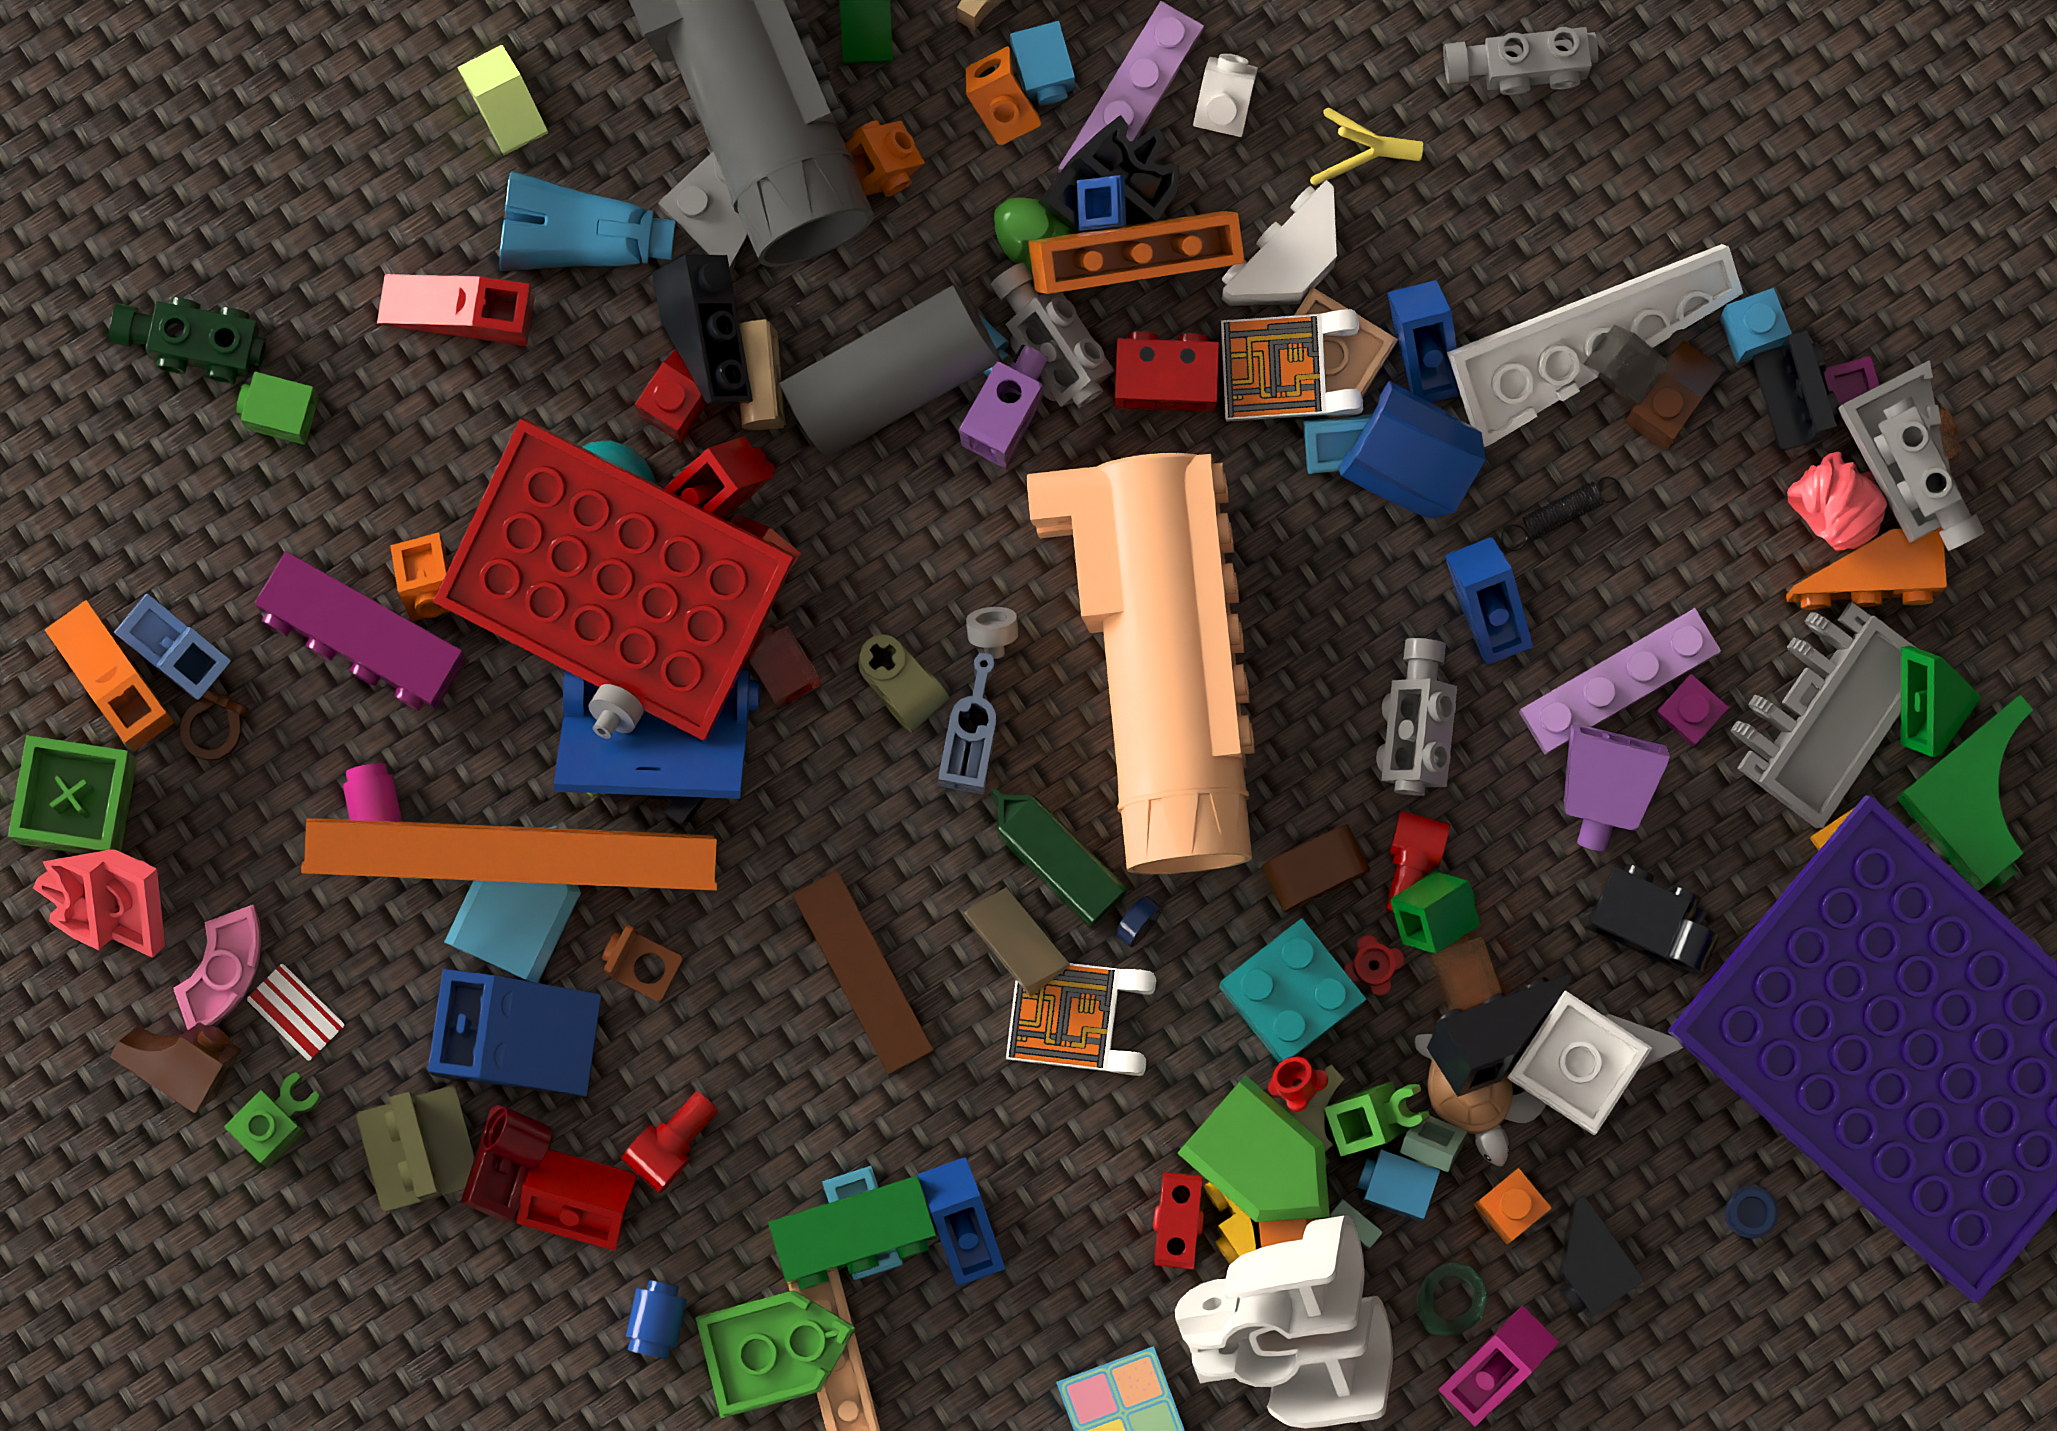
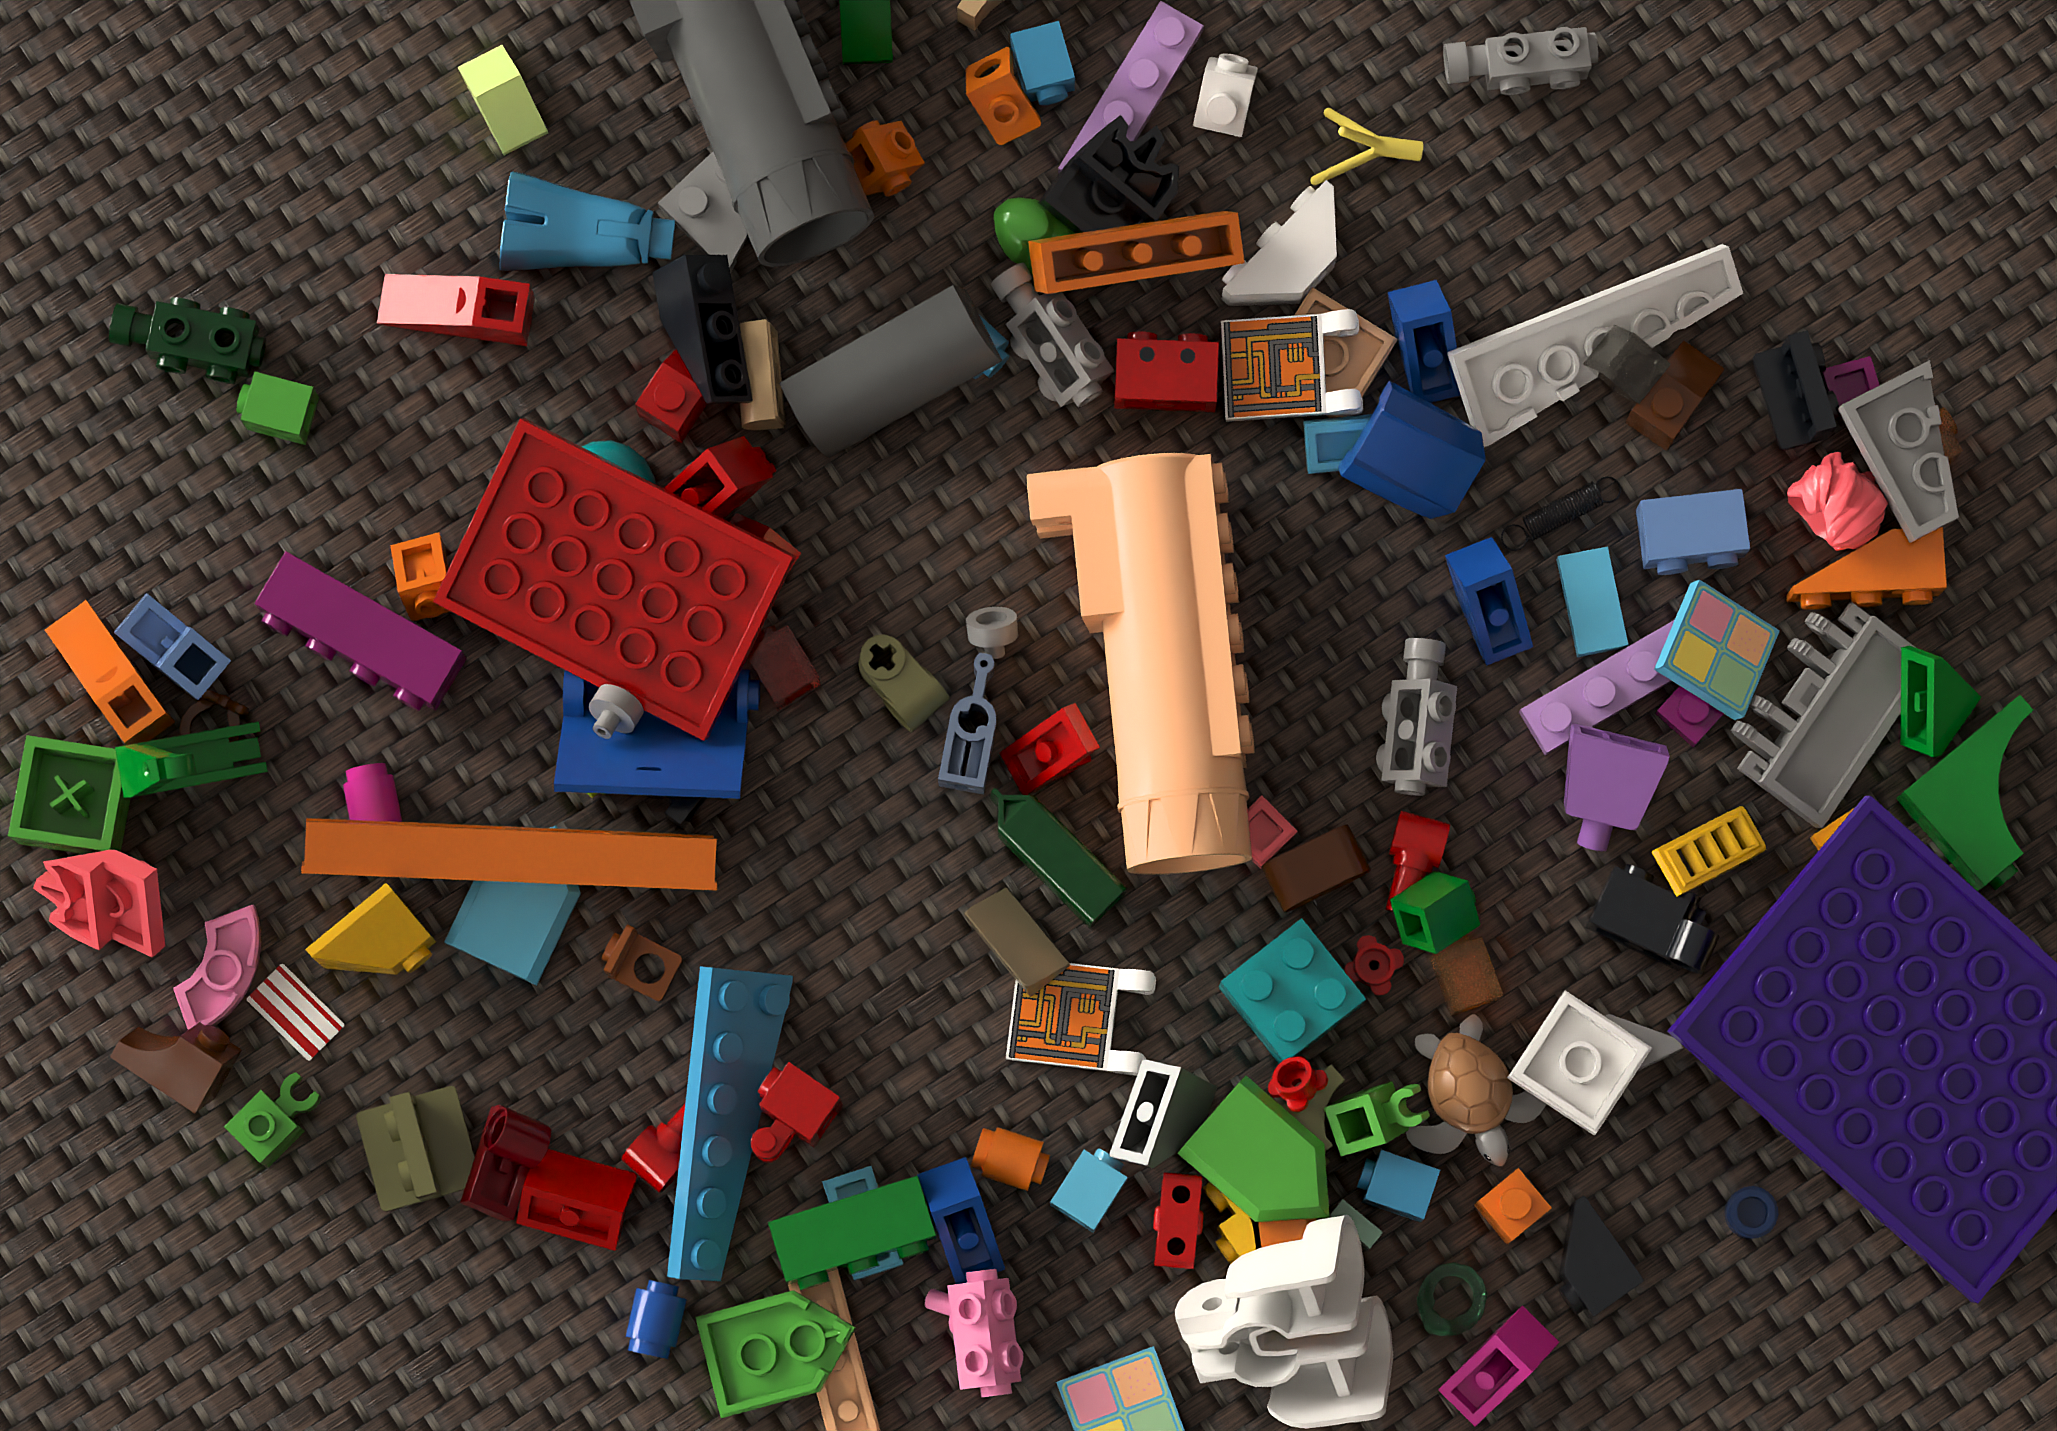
blue slope [428,969,602,1097] -> none
reddish brown tile [792,870,934,1076] -> none
medium lavender torso [959,344,1048,469] -> none
blue slope [1077,175,1126,231] -> none
dark blue tile [1116,896,1163,948] -> none
sand green plate [1400,1112,1468,1172] -> none
black slope [1426,973,1572,1097] -> none
dark azure brick [1719,288,1792,364] -> none
light grey brick [1874,397,1985,551] -> none
none -> green hinge [115,722,268,798]
none -> yellow slope [305,883,436,975]
none -> dark azure wing [667,966,793,1281]
none -> red brick [751,1062,843,1163]
none -> bright pink brick [925,1269,1023,1397]
none -> orange brick [971,1127,1050,1191]
none -> red slope [999,703,1100,795]
none -> medium azure brick [1050,1148,1128,1233]
none -> dark grey slope [1109,1059,1218,1168]
none -> coral tile [1247,795,1298,869]
none -> medium azure tile [1556,546,1629,657]
none -> medium blue brick [1636,489,1750,575]
none -> yellow slope [1652,806,1766,897]
none -> tile [1654,579,1780,720]

